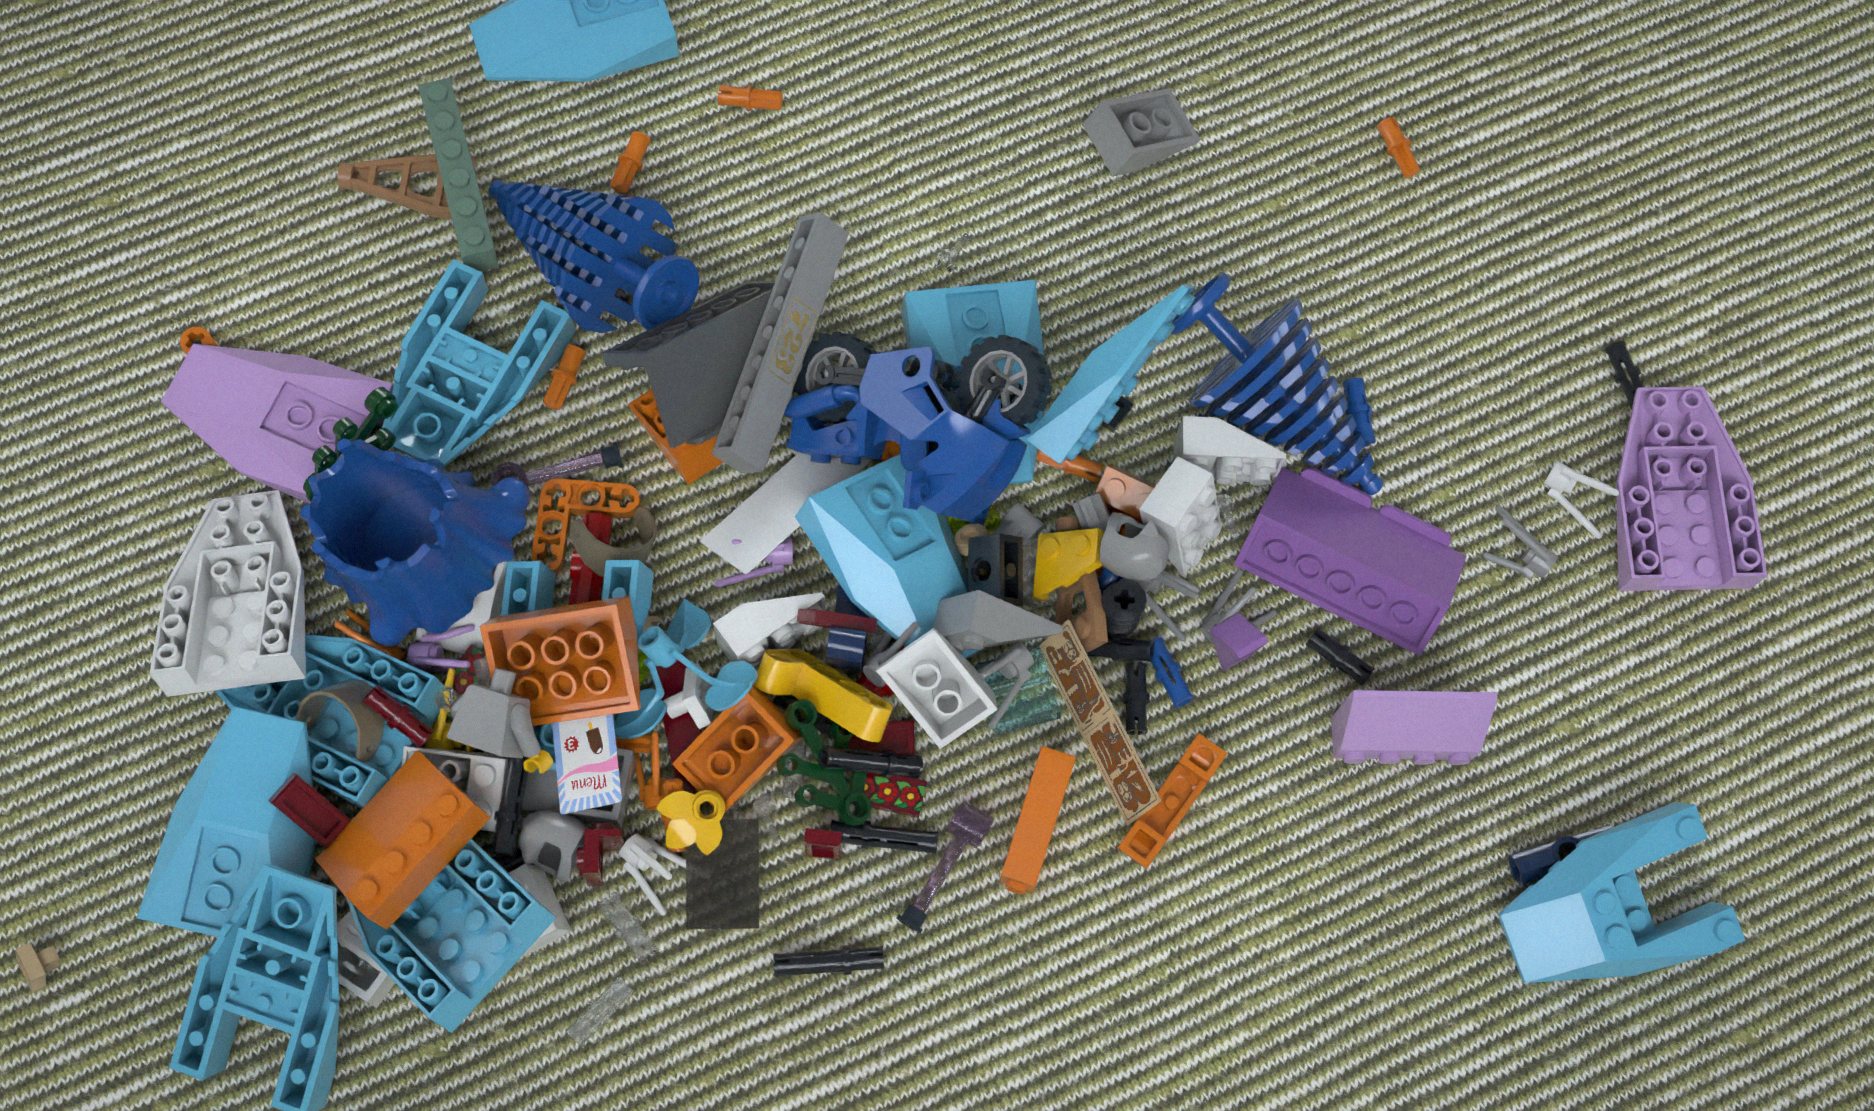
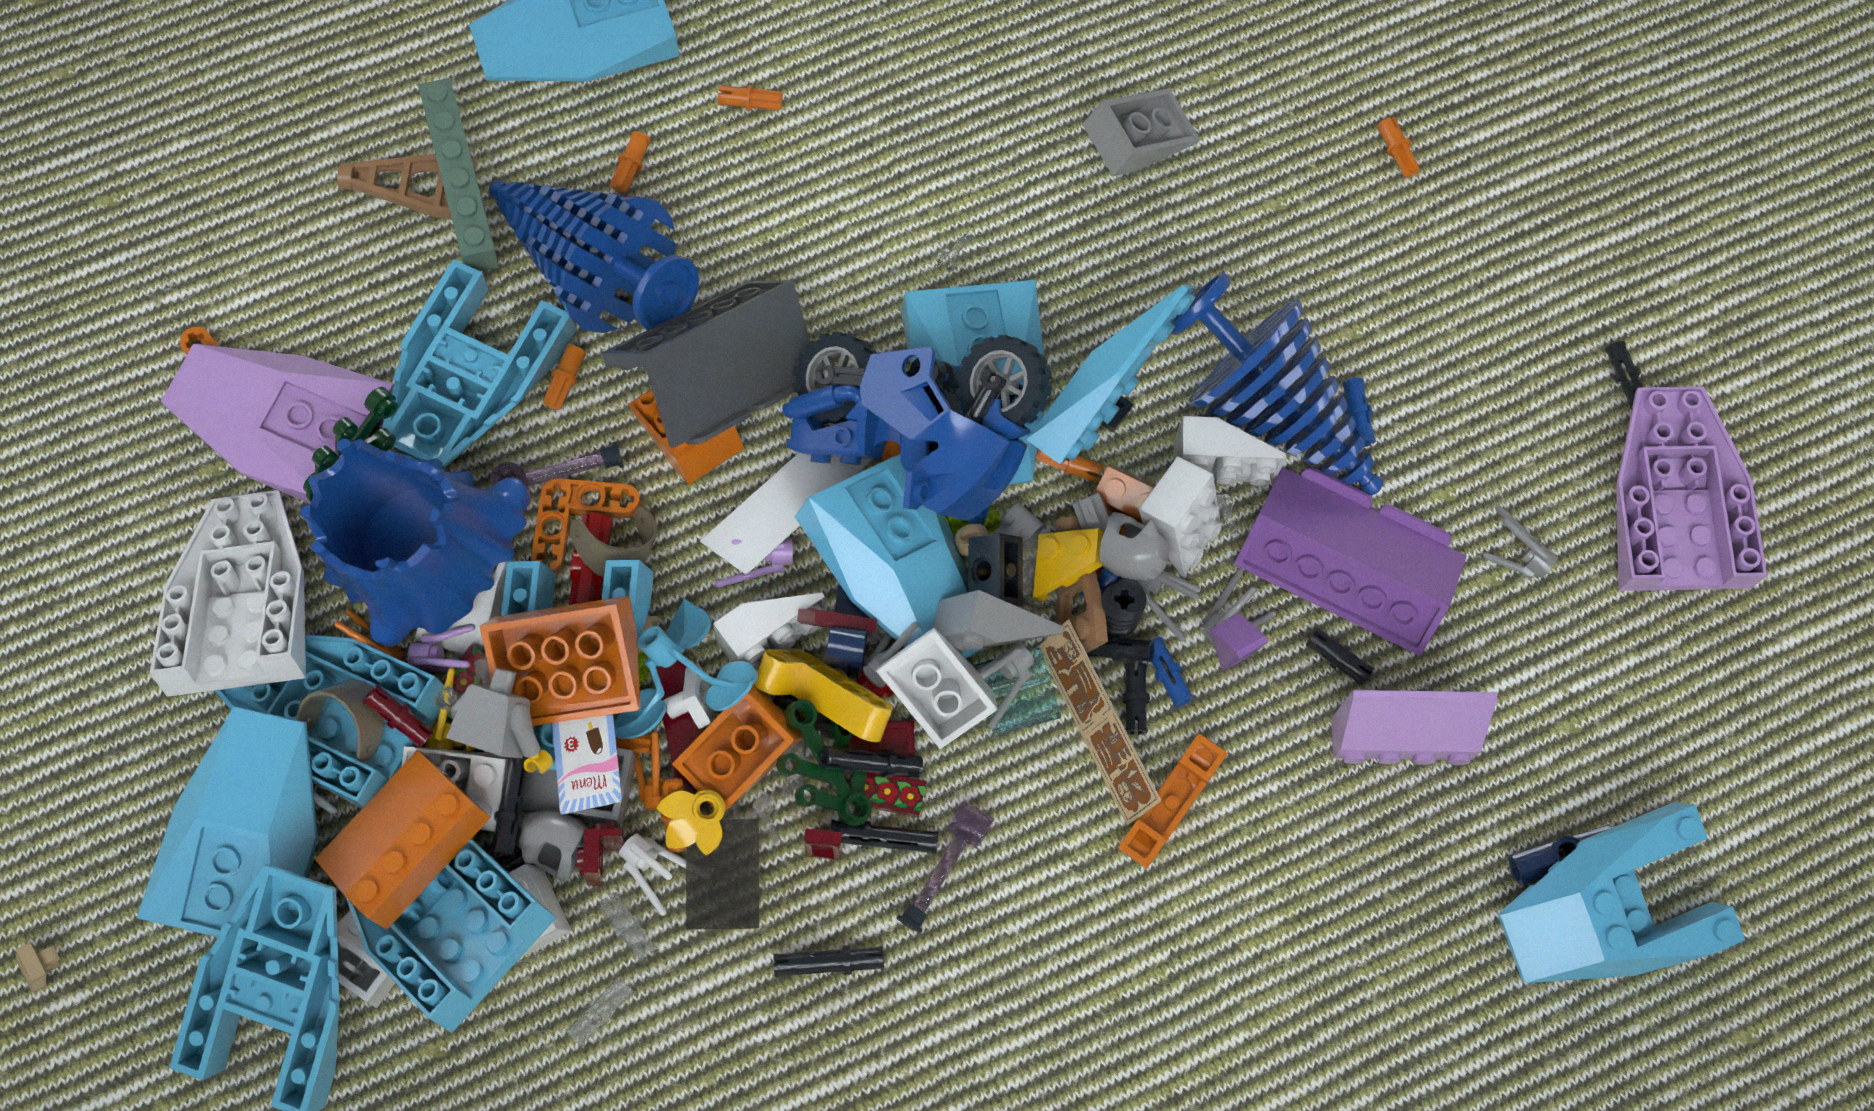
dark red tile [268,773,351,849] -> none
light grey brick [712,212,849,473] -> none
orange slope [999,746,1076,895] -> none
white plant [1544,461,1619,539] -> none

